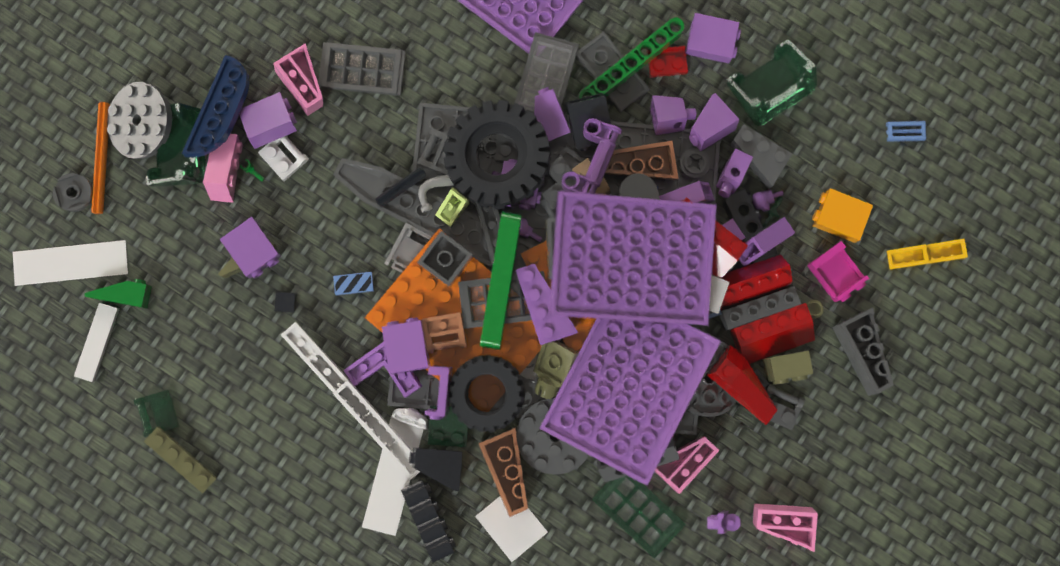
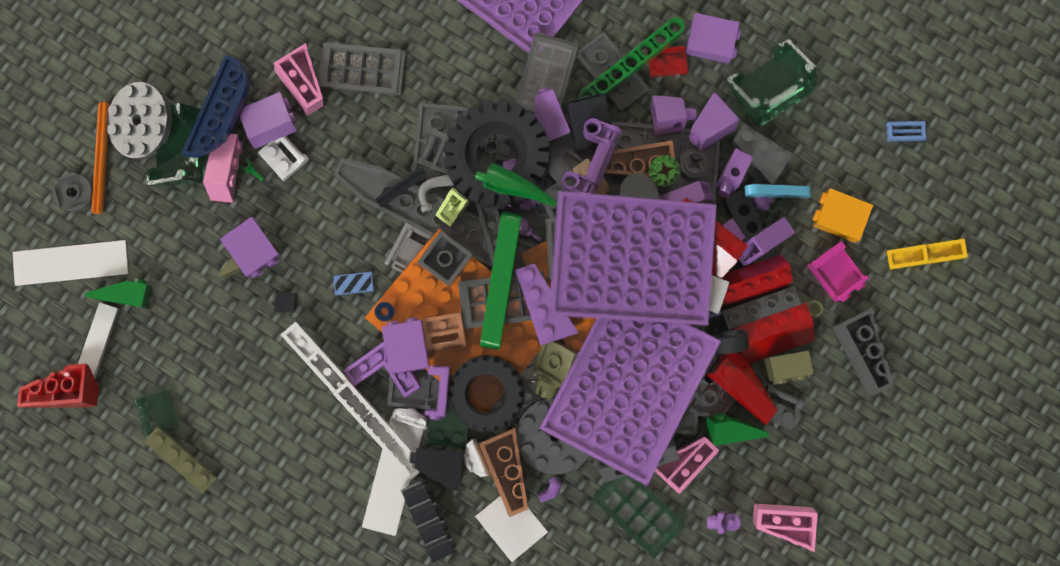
none -> red wedge [17,364,99,408]
none -> clear blue plate [375,302,394,321]
none -> white plate [463,438,491,477]
none -> green piece [475,163,557,207]
none -> medium lavender arm [538,477,561,503]
none -> bright green gear [649,155,680,187]
none -> green slope [707,413,769,446]
none -> black tyre [711,330,749,354]
none -> medium azure beam [745,184,811,199]

